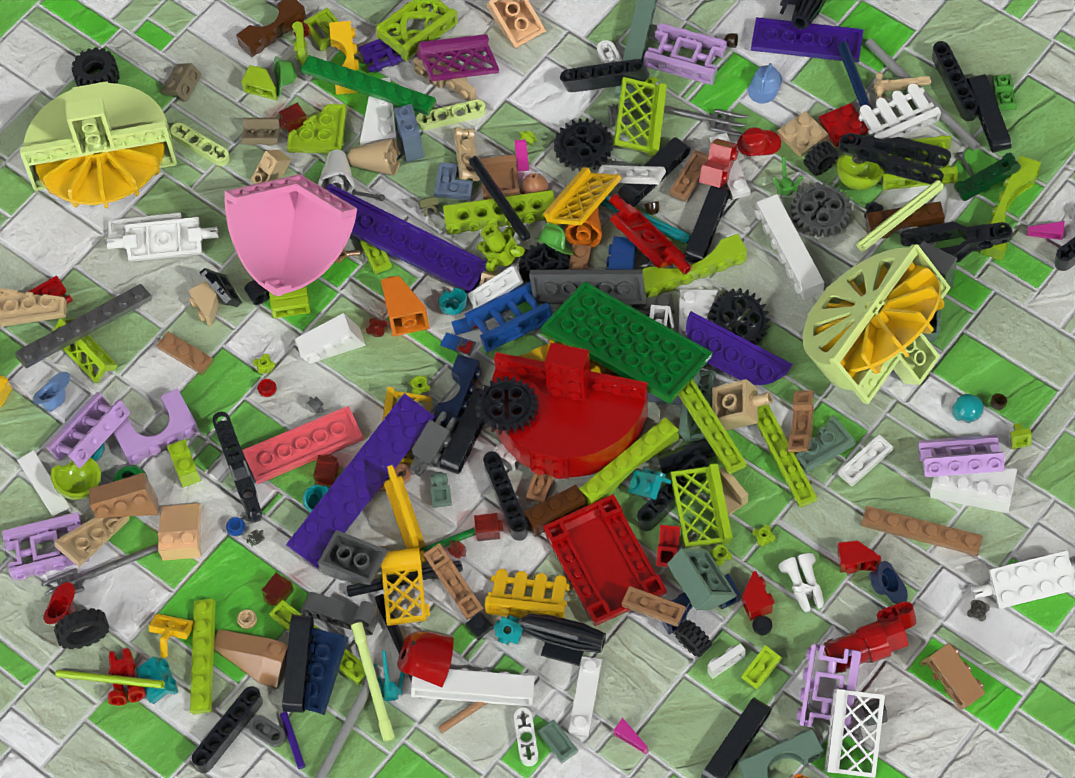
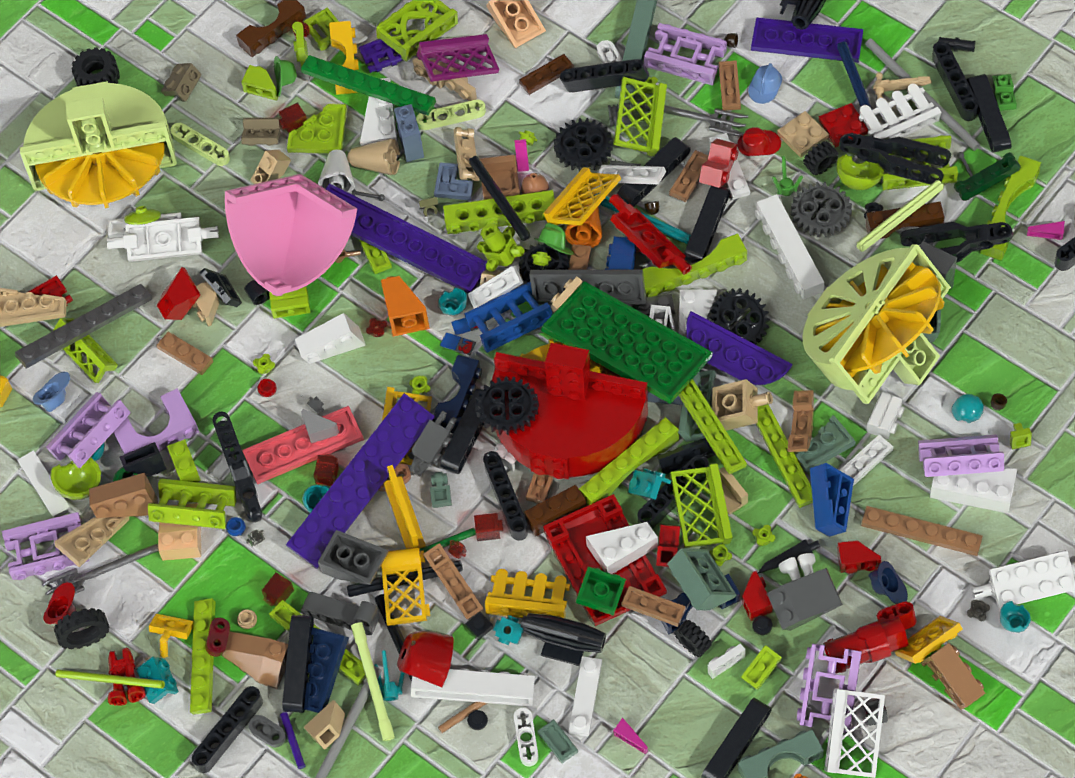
none -> black slope [119,442,167,477]
none -> lime dish [124,206,161,225]
none -> lime fence [148,478,237,529]
none -> red slope [157,267,201,320]
none -> dark red plate [205,618,230,657]
none -> light grey slope [301,409,339,443]
none -> tan slope [303,700,345,750]
none -> black plate [467,710,488,730]
none -> reddish brown tile [519,54,574,95]
none -> lime plate [532,252,551,266]
none -> tan wing [551,277,583,314]
none -> green plate [576,567,626,616]
none -> white wedge [586,522,658,574]
none -> medium nougat plate [719,60,741,111]
none -> black bar [758,539,821,574]
none -> dark grey slope [767,568,843,631]
none -> blue wedge [810,463,854,537]
none -> white brick [866,392,905,439]
none -> yellow plate [894,616,963,664]
none -> black pin [938,37,976,52]
none -> teal hair [1000,601,1031,633]

